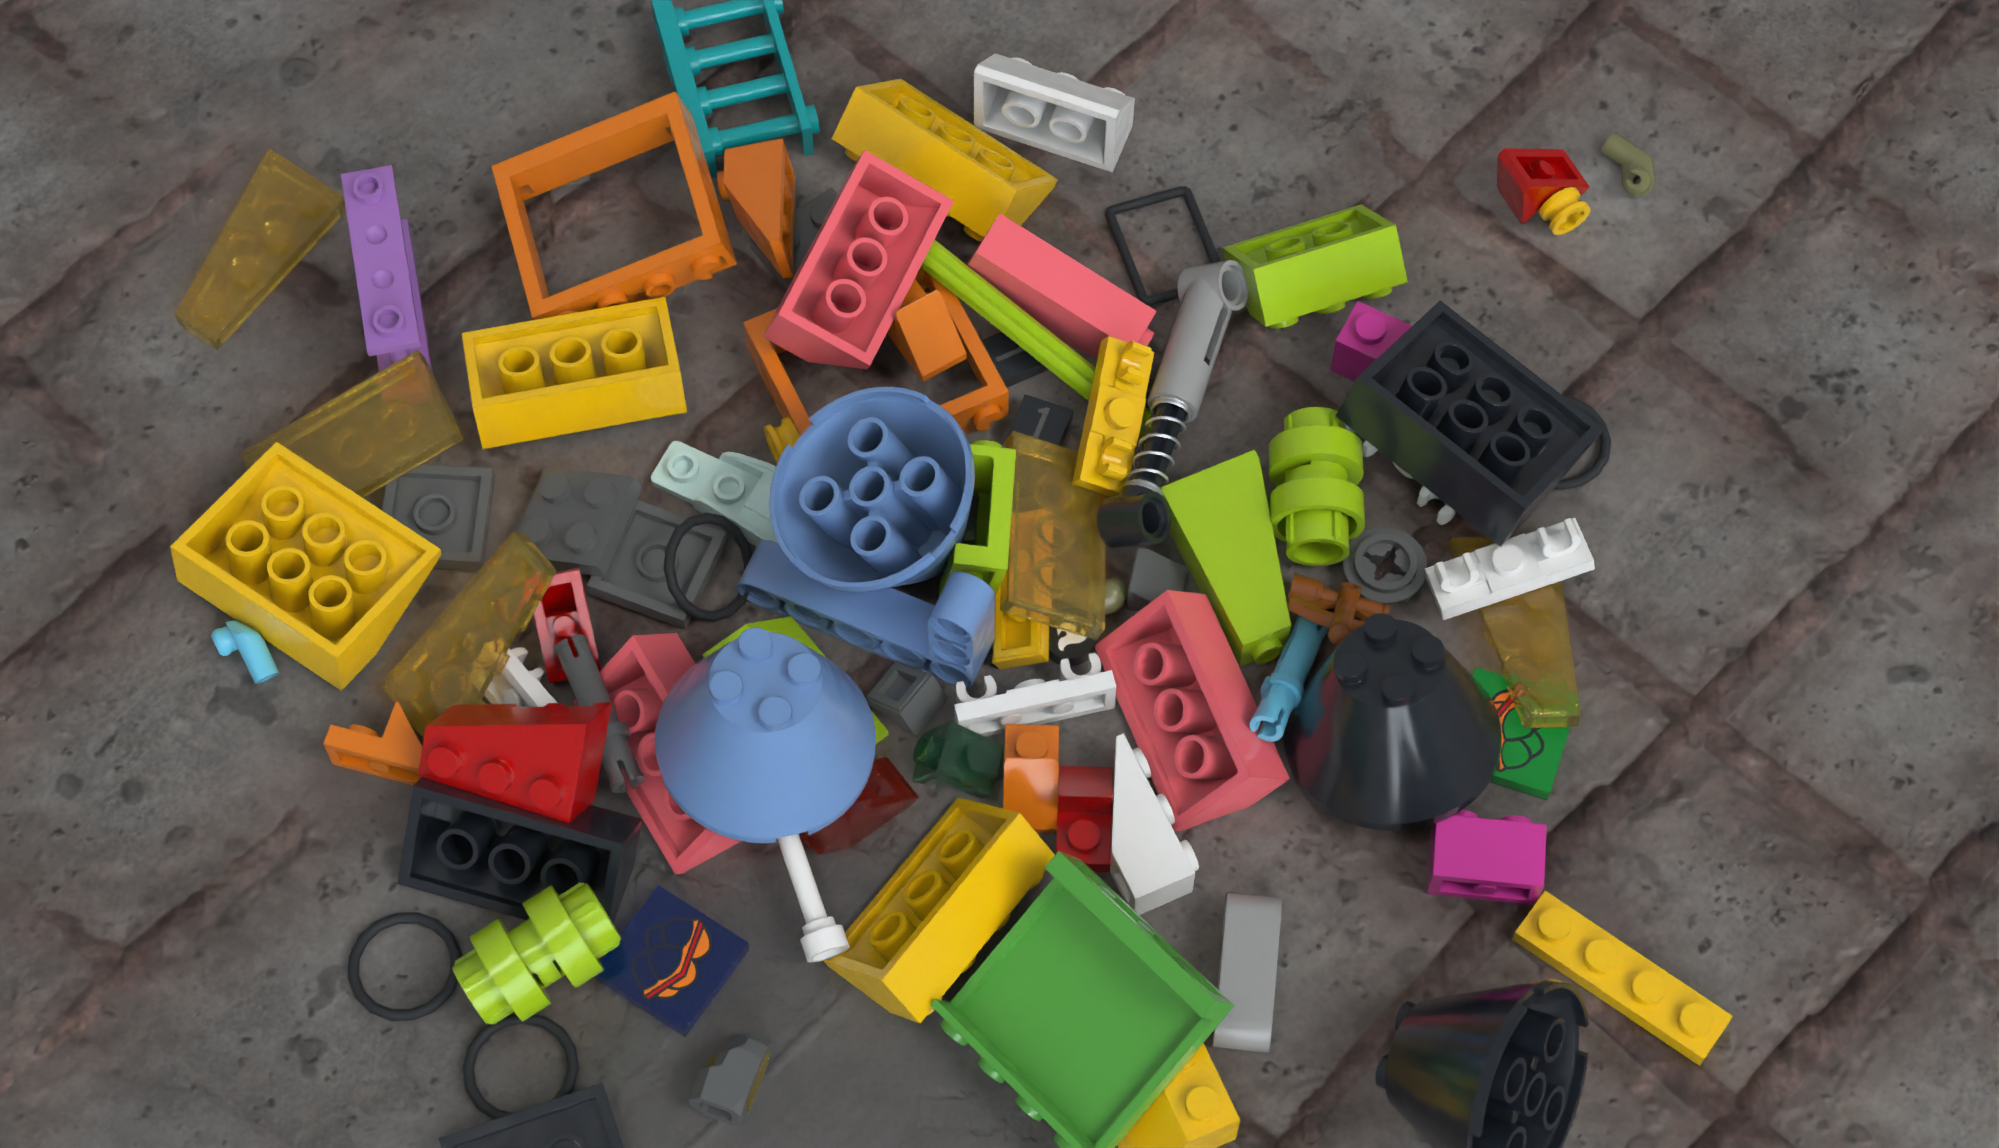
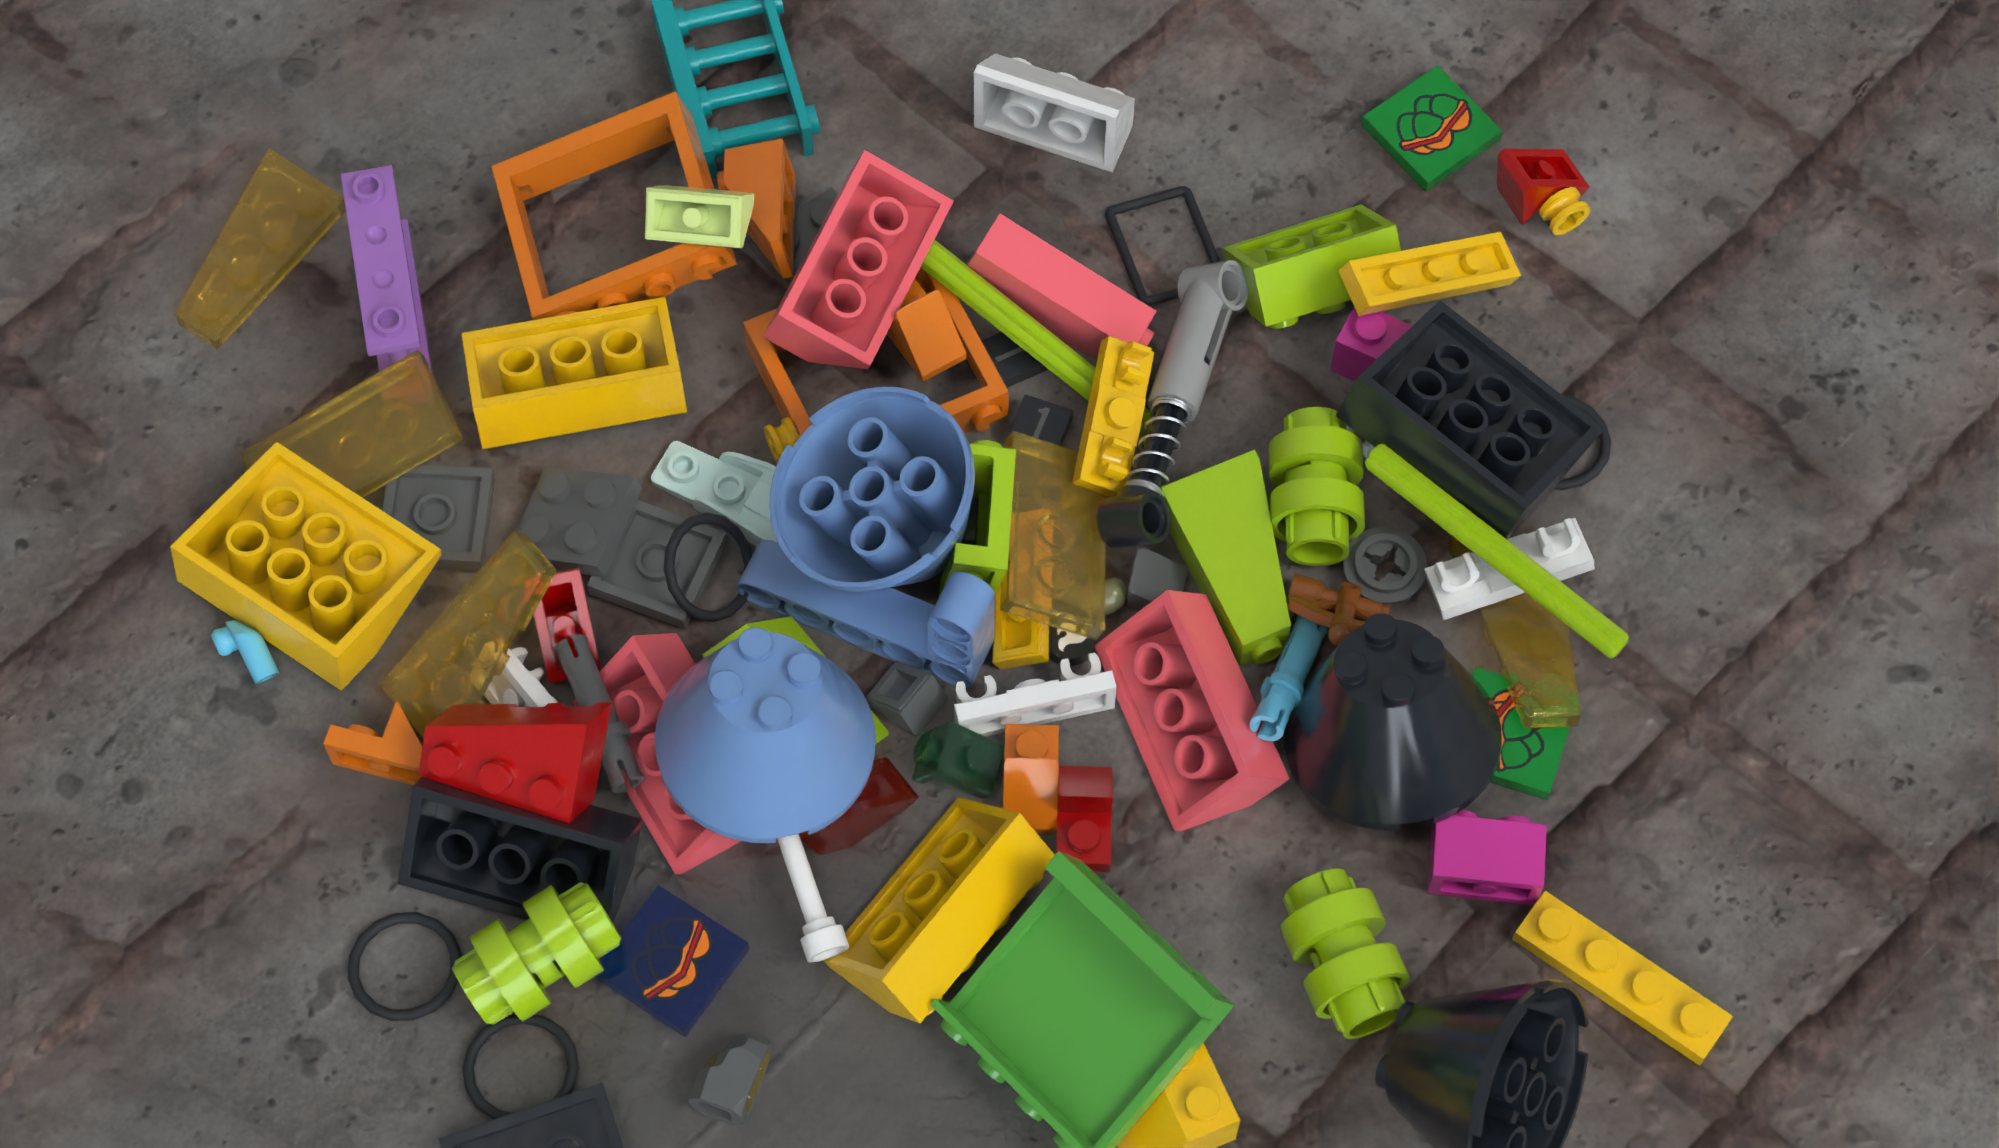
yellow slope [831,79,1058,241] -> none
white slope [1110,733,1199,915] -> none
light grey beam [1212,892,1282,1053] -> none
olive arm [1601,132,1655,197] -> none
none -> yellowish green slope [645,185,754,248]
none -> lime piece [1280,868,1410,1039]
none -> yellow plate [1338,232,1521,316]
none -> green tile [1361,65,1502,192]
none -> lime axle [1365,444,1629,658]

